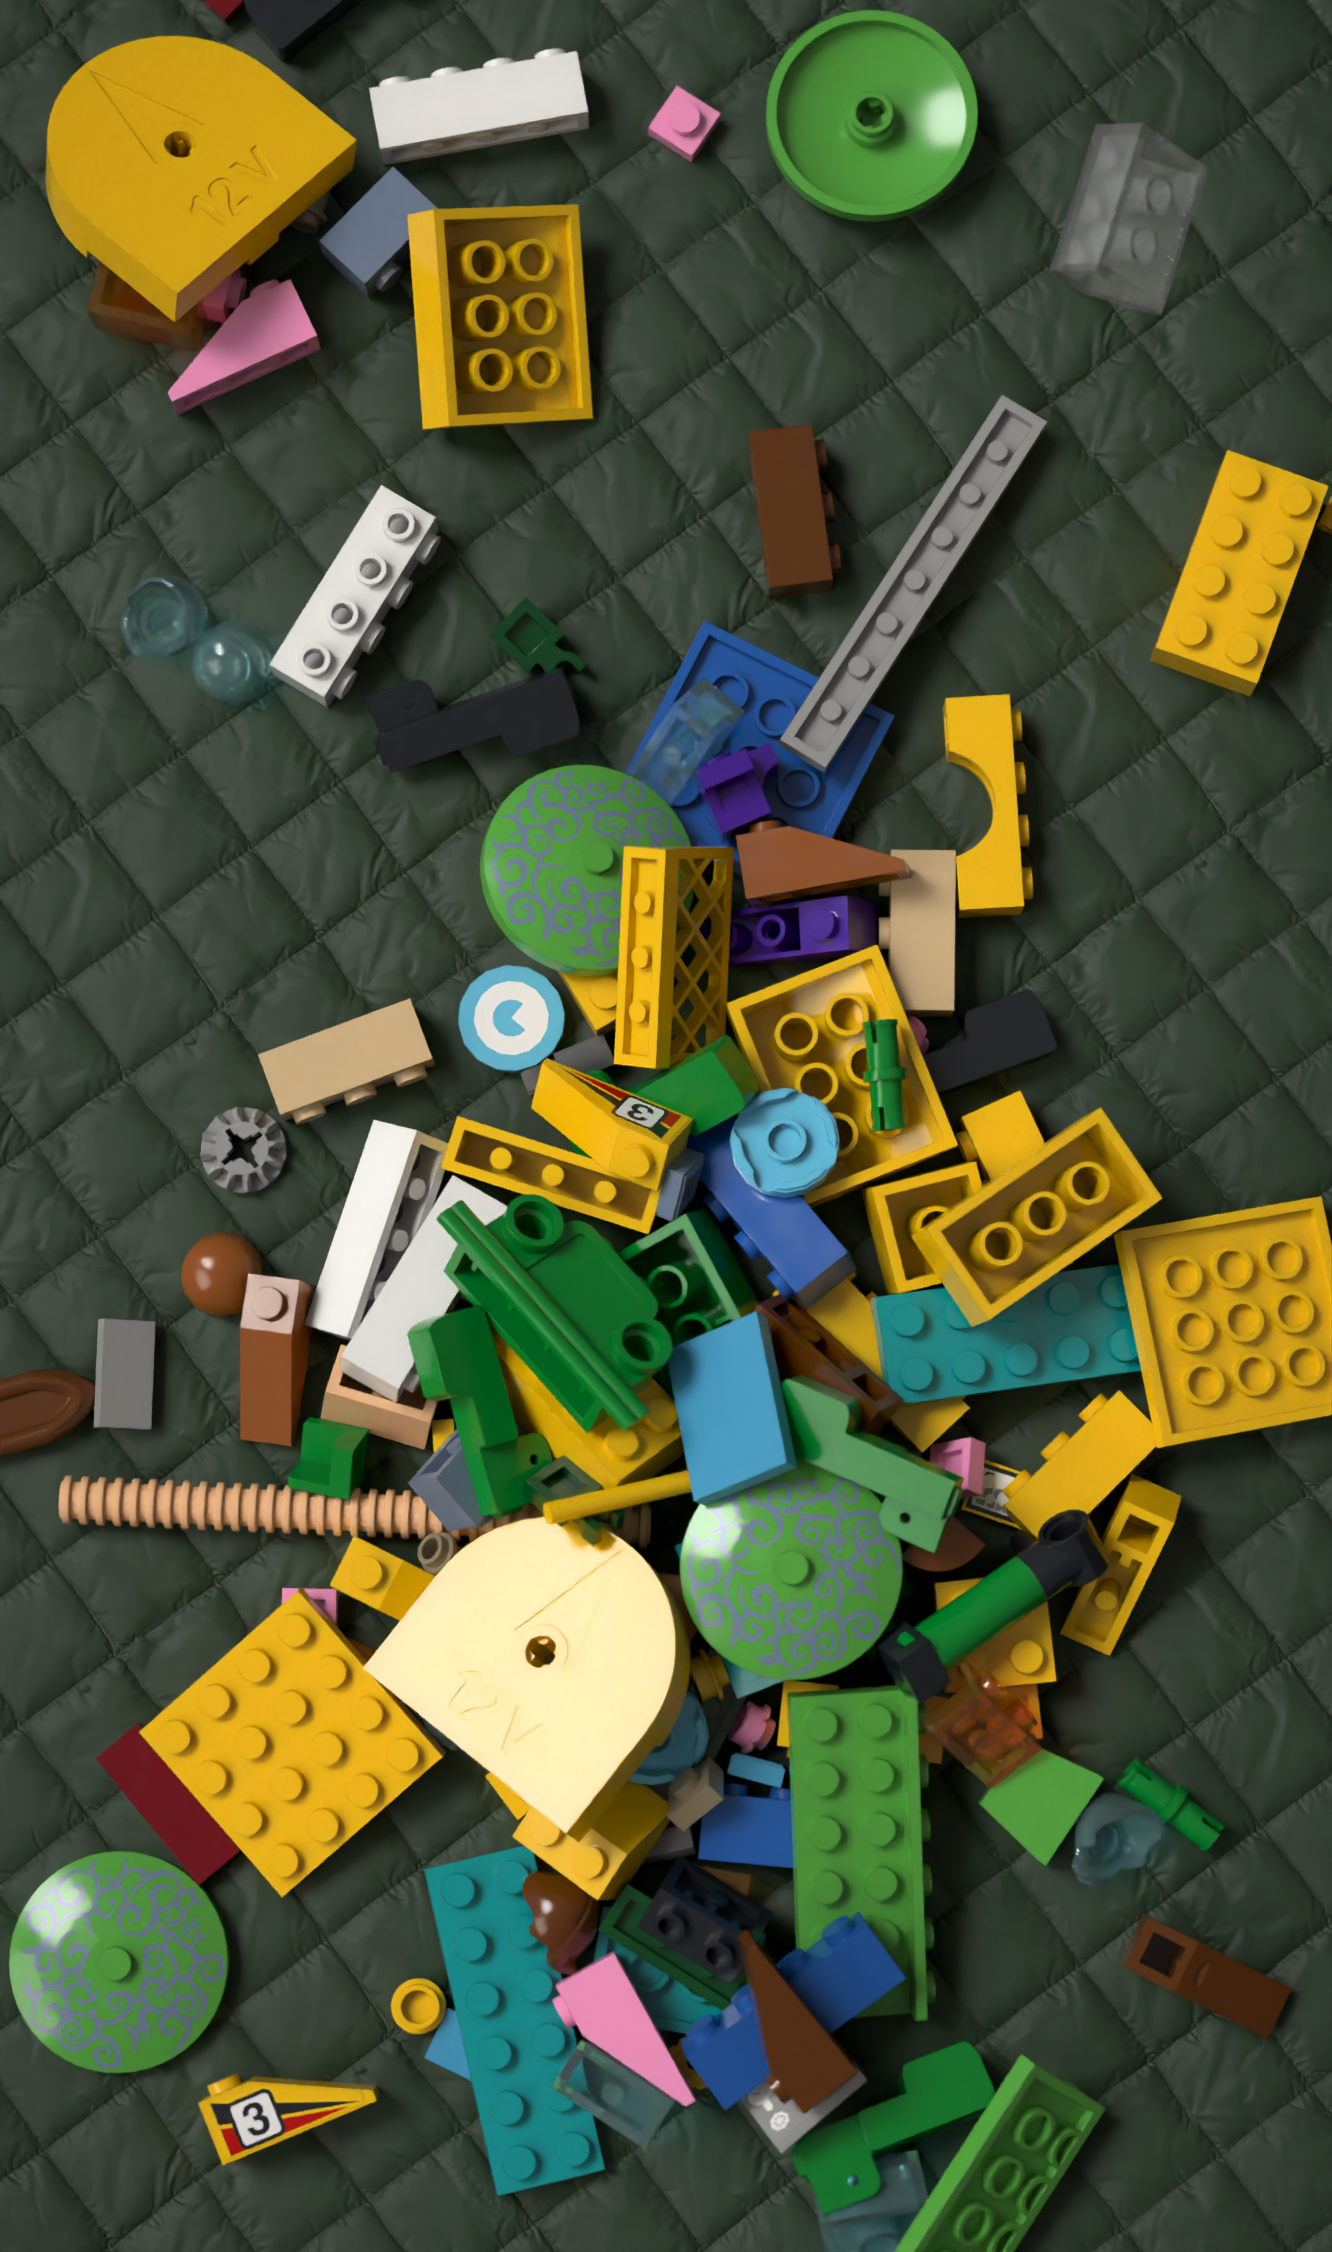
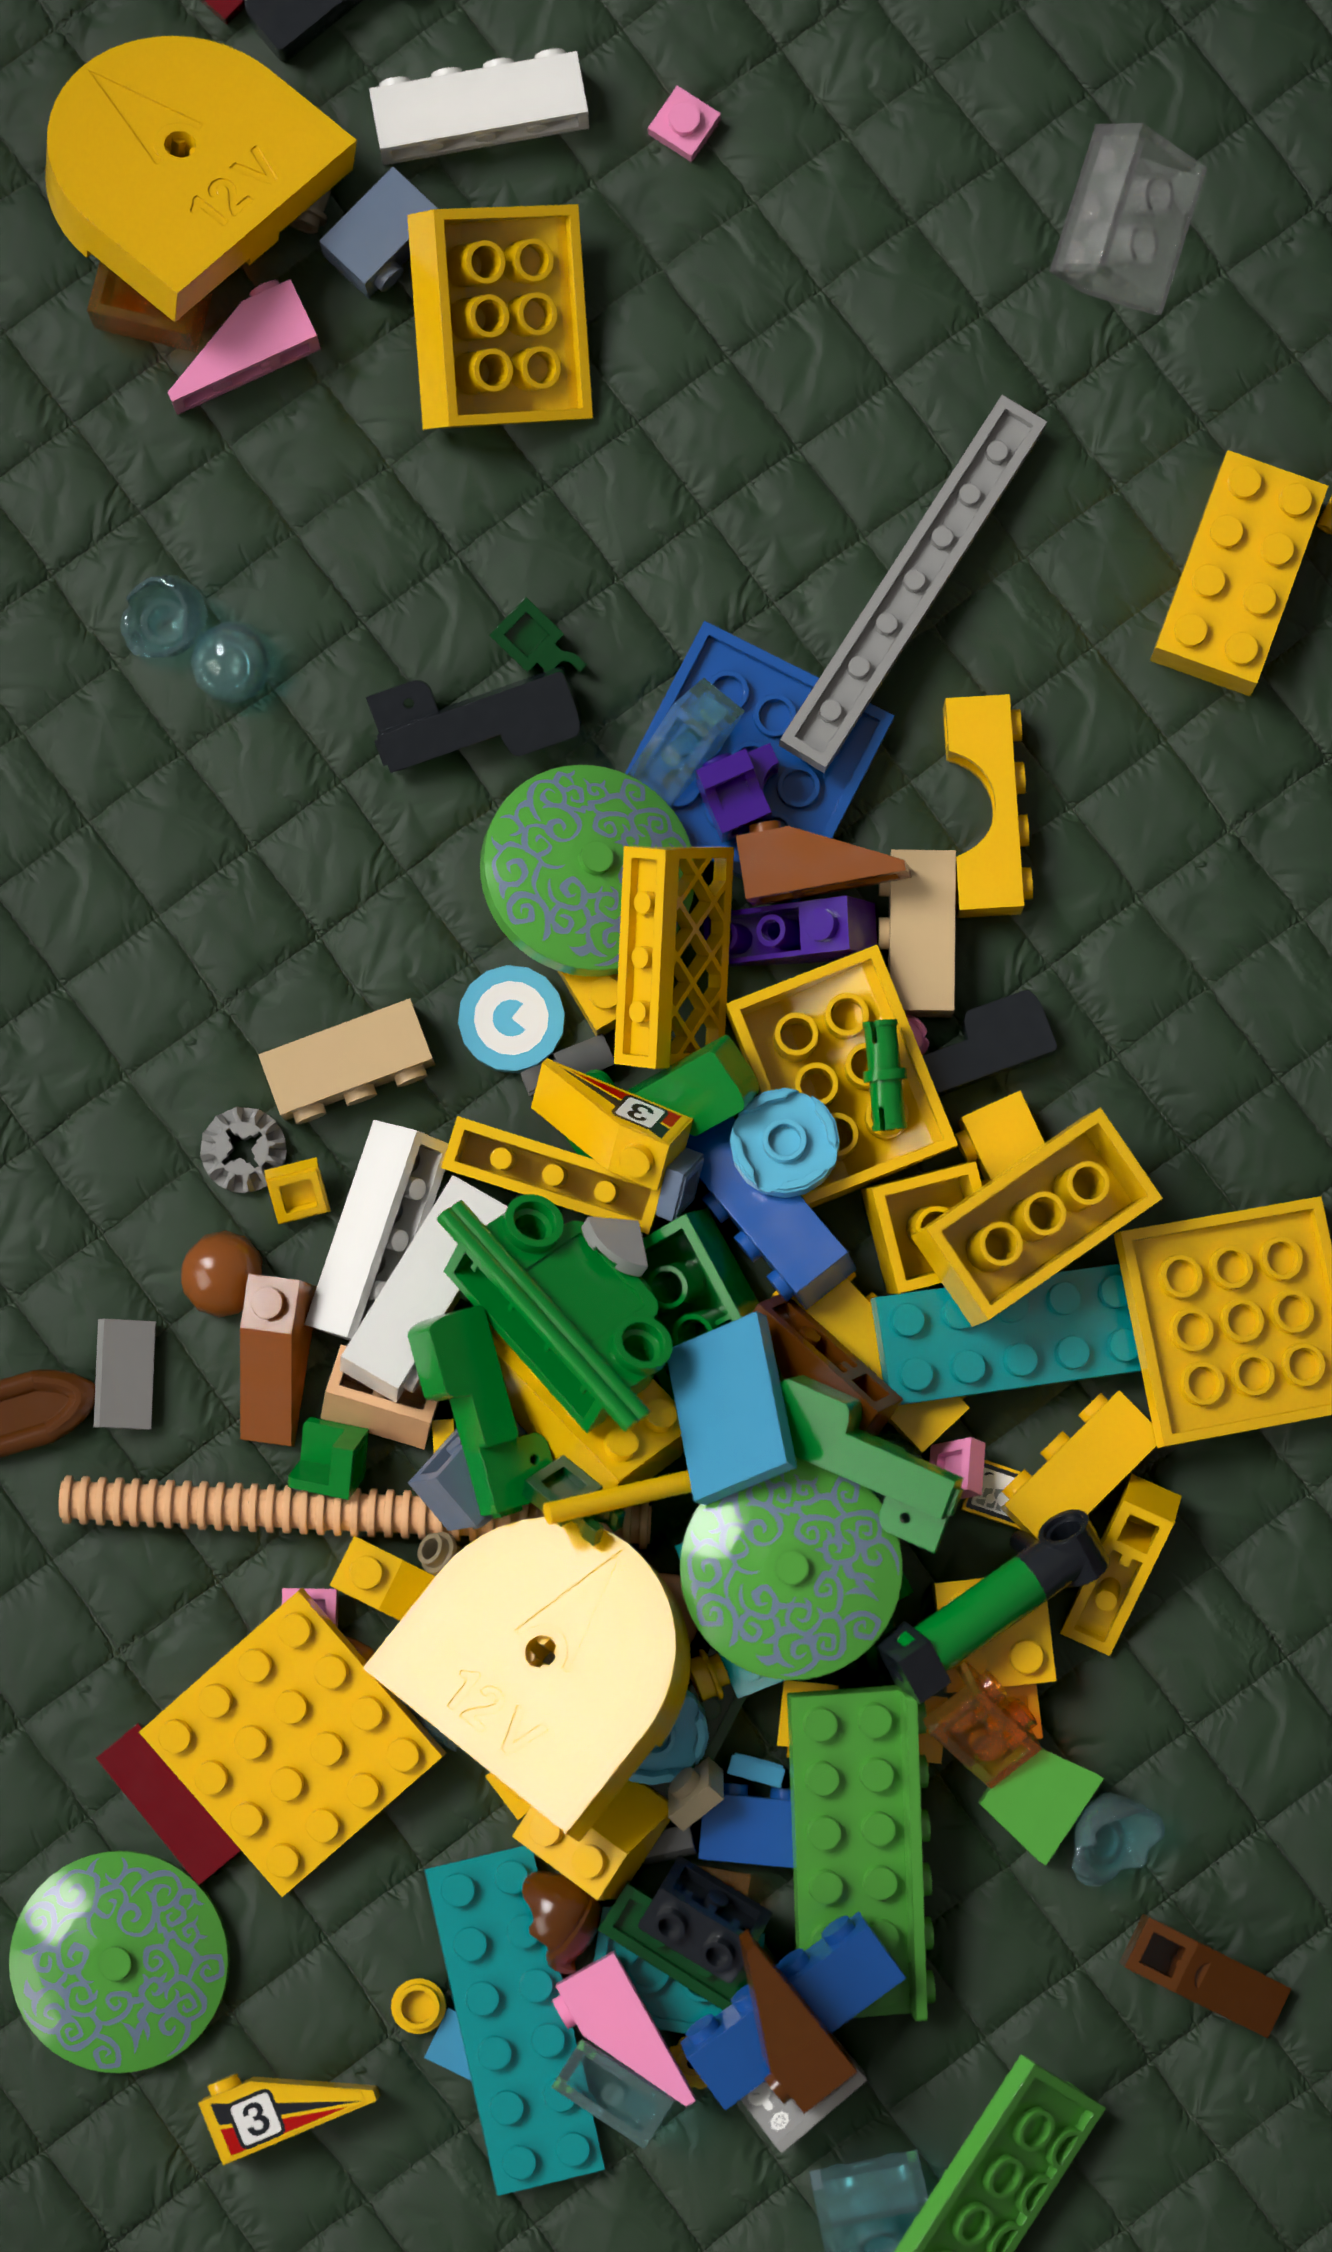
bright pink plate [202,268,246,323] -> none
white brick [269,485,441,707] -> none
bright pink plate [728,1701,776,1754] -> none
reddish brown brick [748,424,842,599] -> none
bright green dish [766,10,978,222] -> none
green piece [790,2041,996,2216] -> none
reddish brown brick [901,1515,985,1573] -> none
green pin [1116,1757,1225,1852] -> none
none -> yellow tile [264,1157,331,1225]
none -> light grey tile [581,1216,648,1277]

